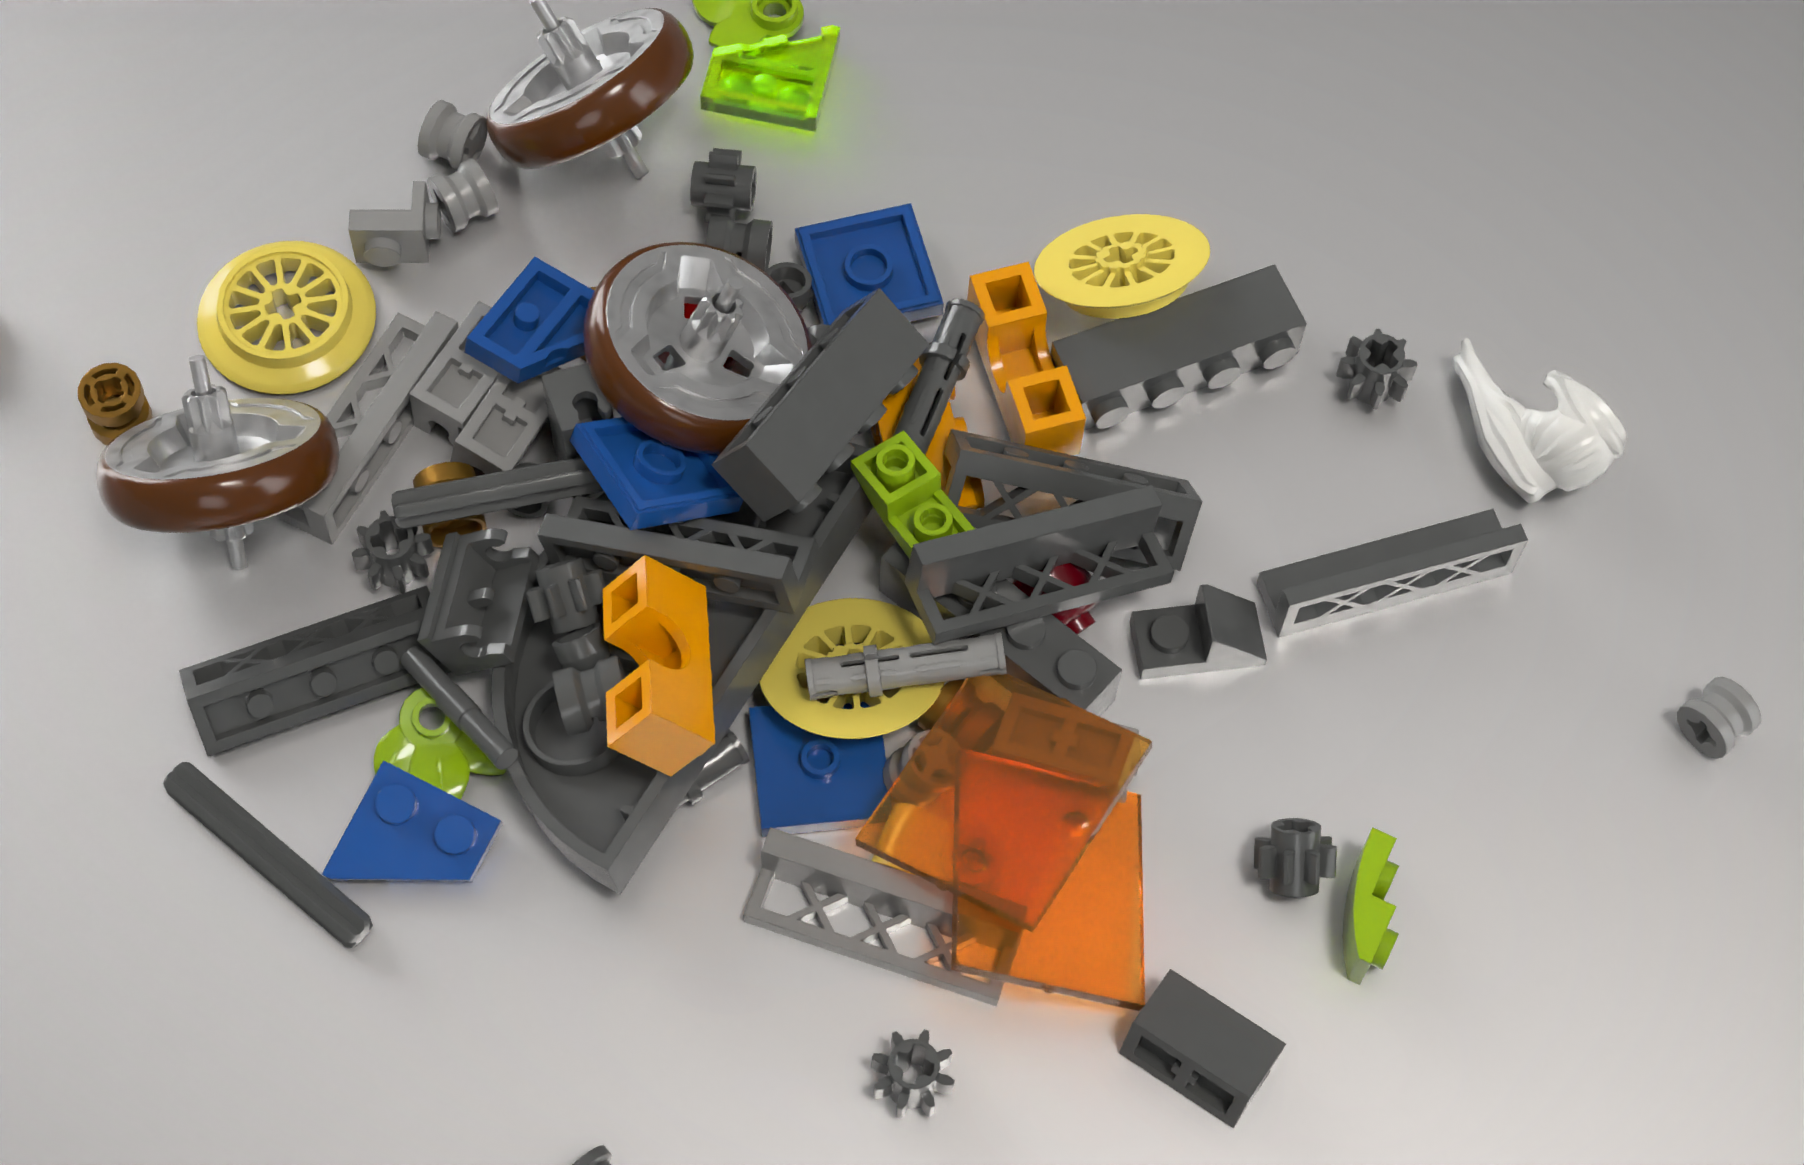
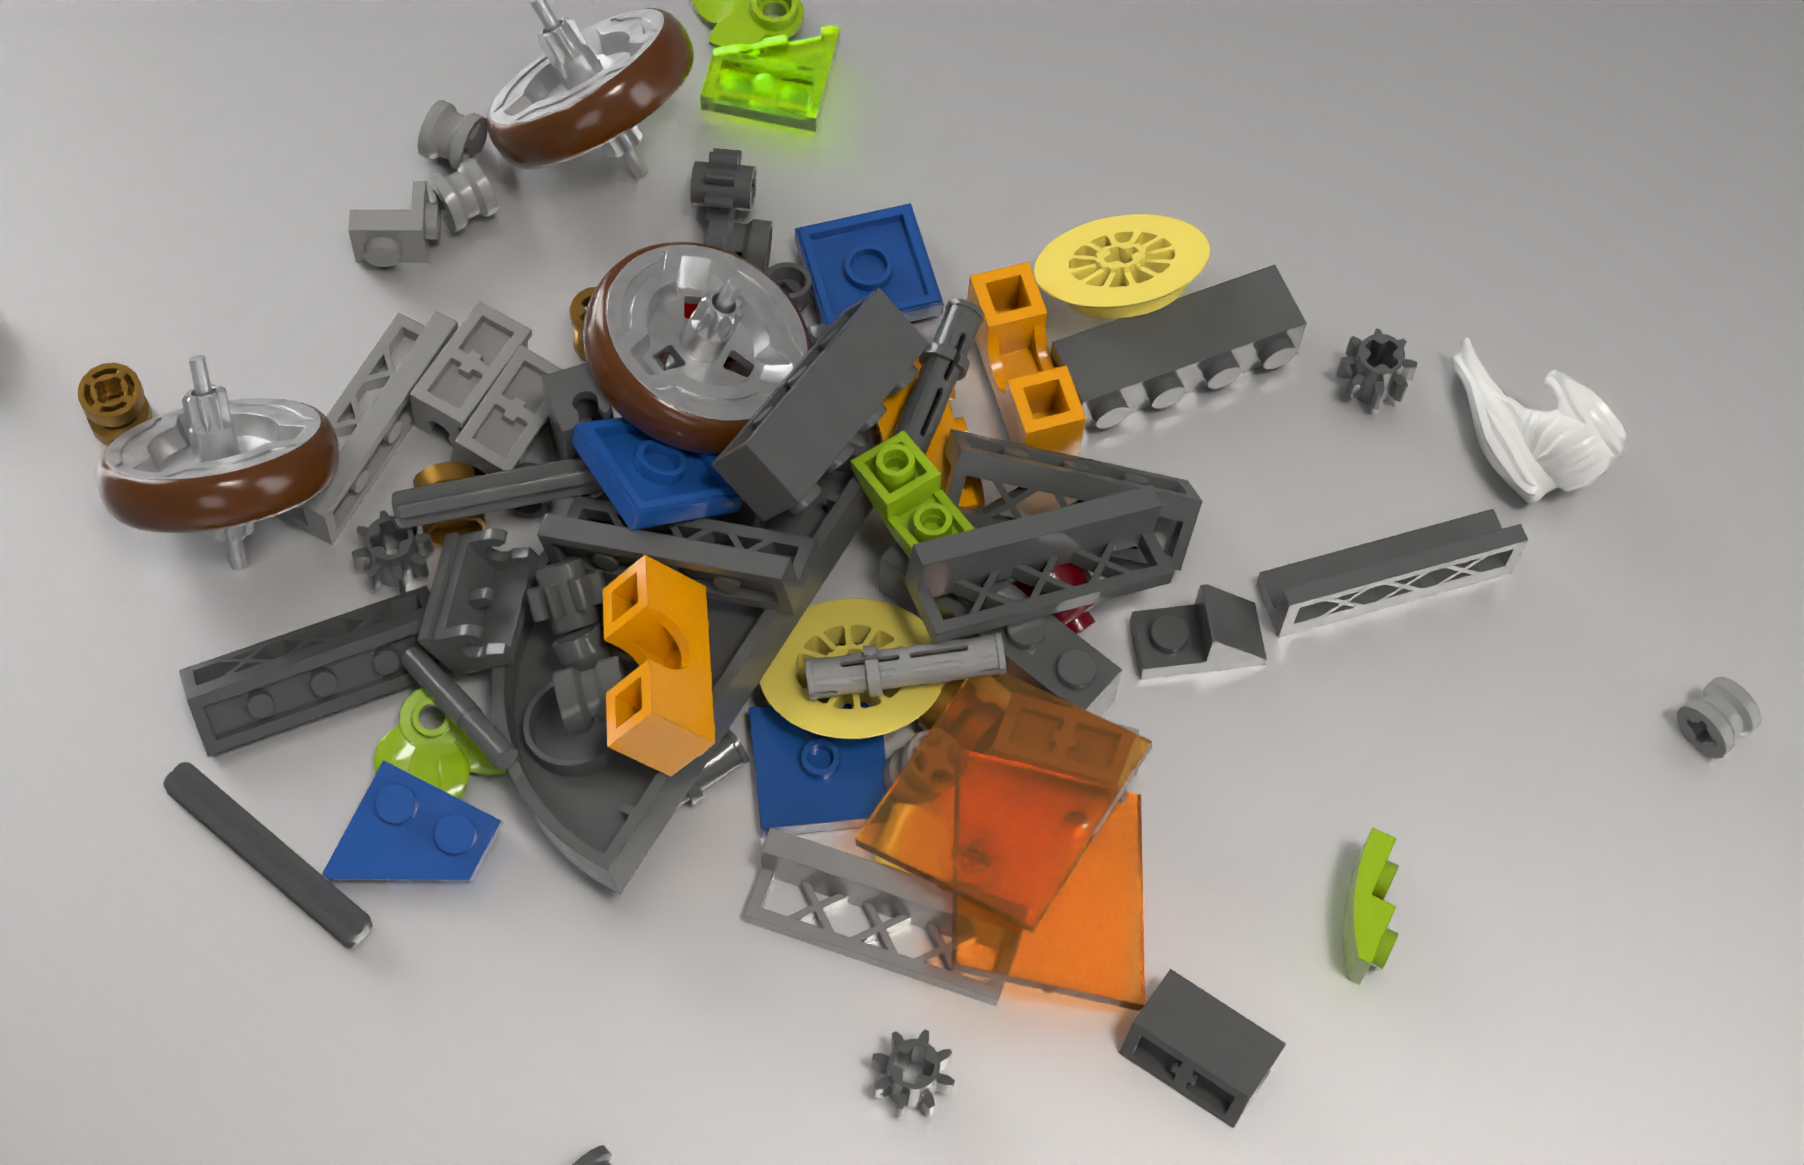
light yellow piece [197,241,376,394] -> none
blue wing [464,257,594,384] -> none
dark grey gear [1254,818,1337,897] -> none

